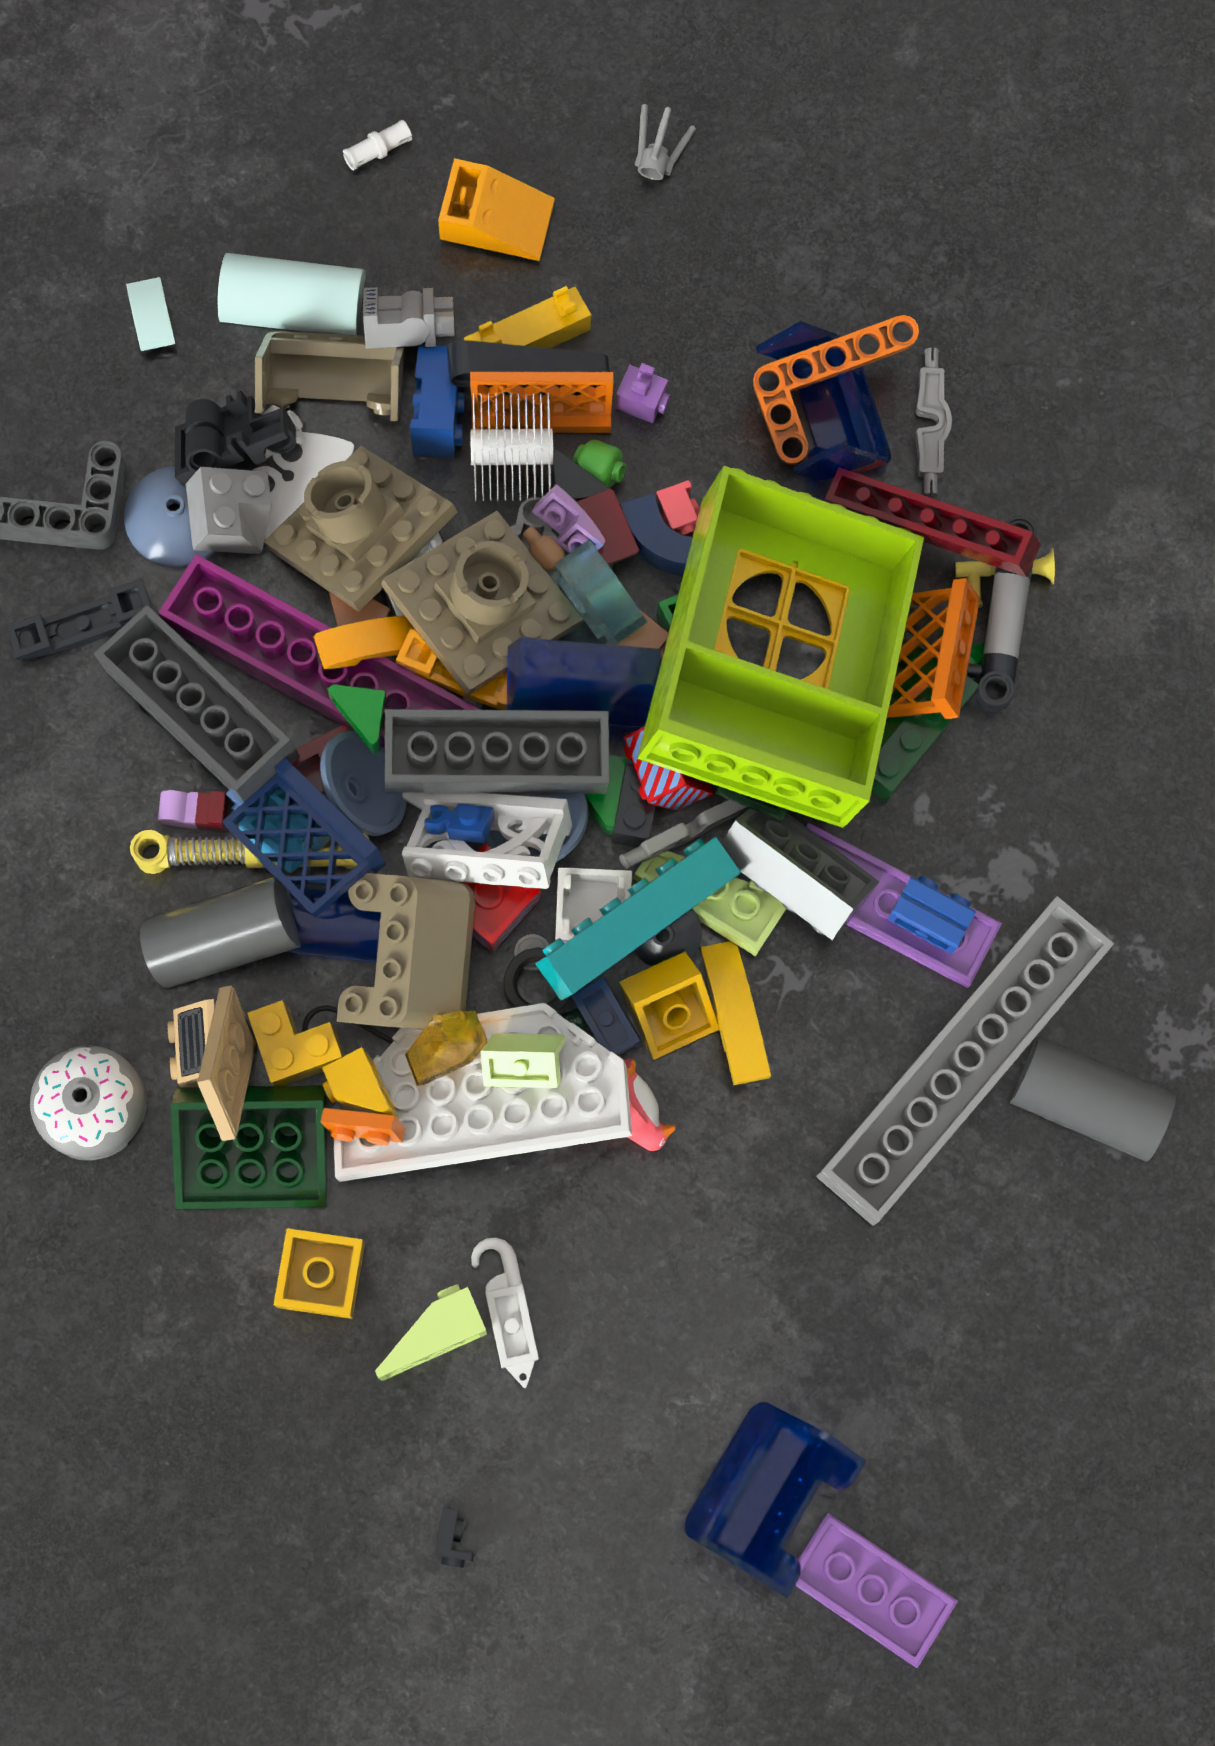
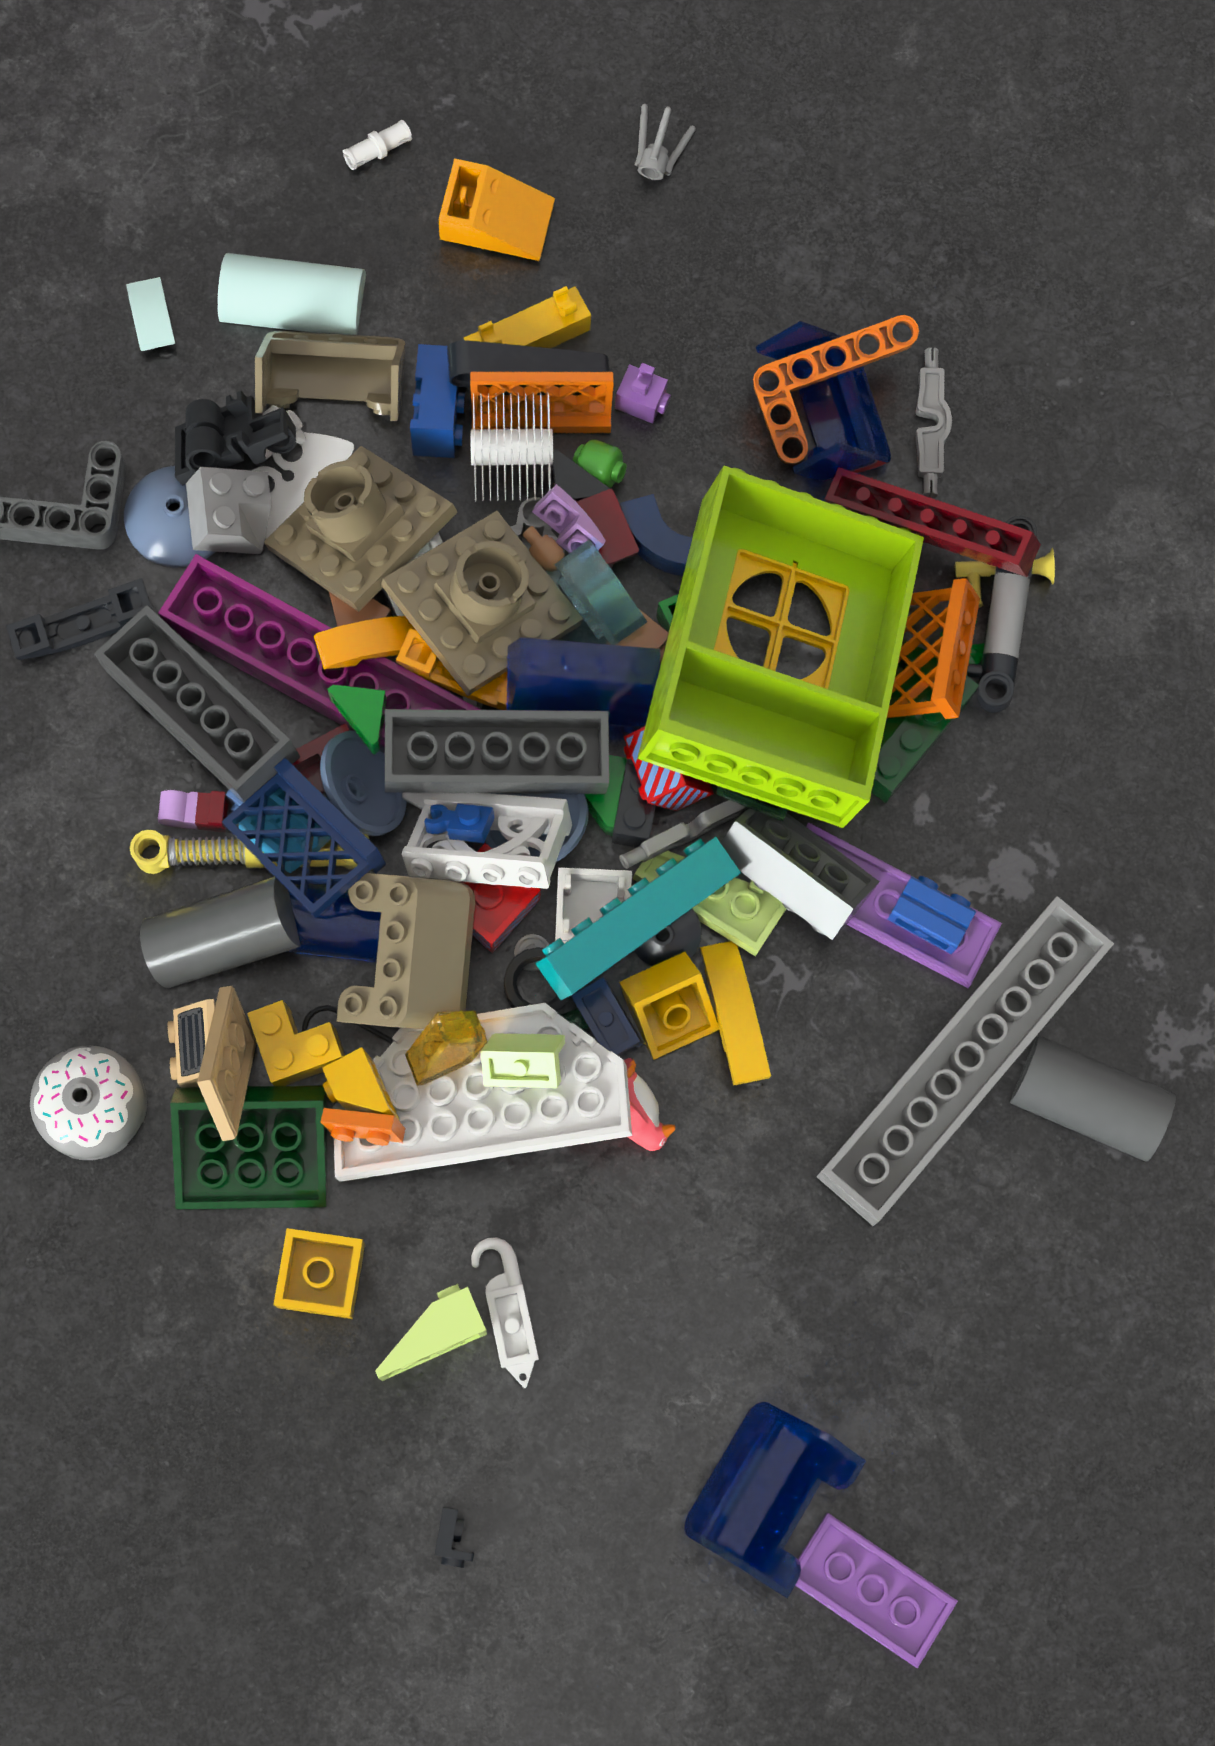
light grey hips [363,287,455,349] -> none
coral brick [655,480,700,537] -> none

